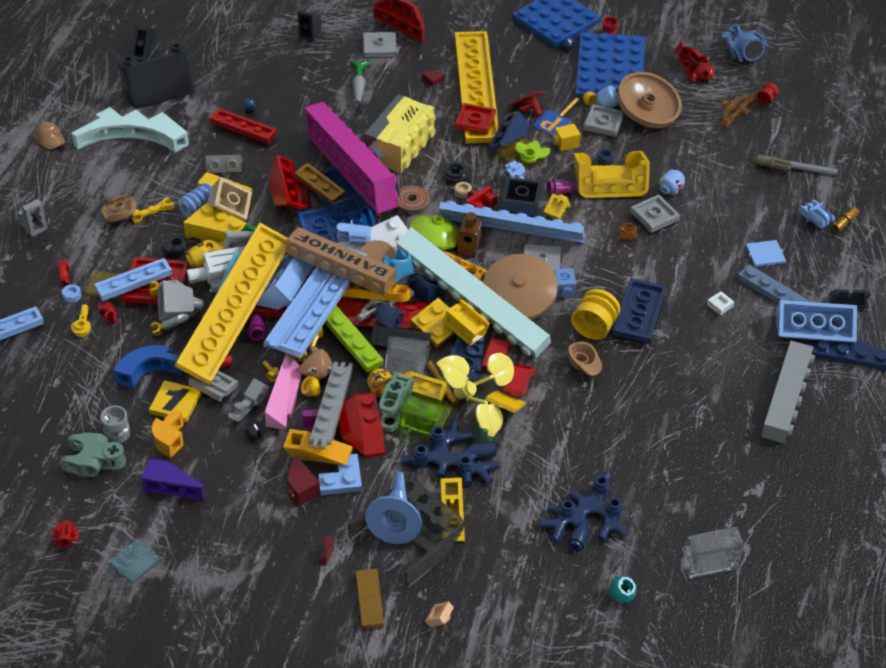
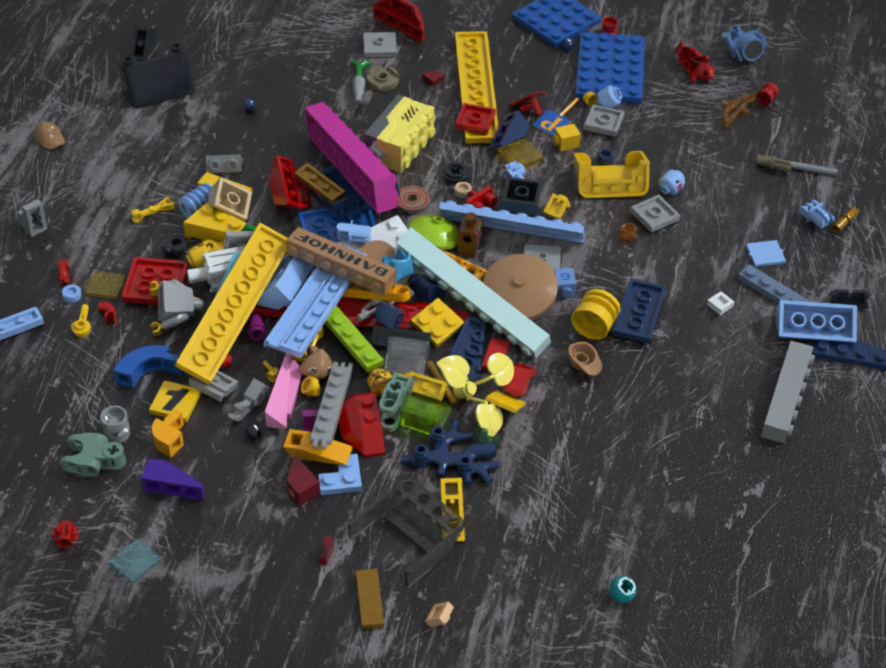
light aqua arch [72,107,189,153] -> none
light blue plate [94,258,172,301] -> none
medium nougat tile [101,195,137,222] -> none
red plate [210,108,277,144] -> none
black slope [297,10,322,42] -> none
medium blue piece [365,472,422,544] -> none
yellow hinge [443,299,489,346] -> none
lime plate [516,140,550,163] -> none
dark blue plant [540,472,629,551] -> none
magenta cone [546,179,574,195] -> none
medium nougat dish [617,72,682,128] -> none
clear window [681,527,744,579] -> none
none -> dark tan tile [366,66,399,91]

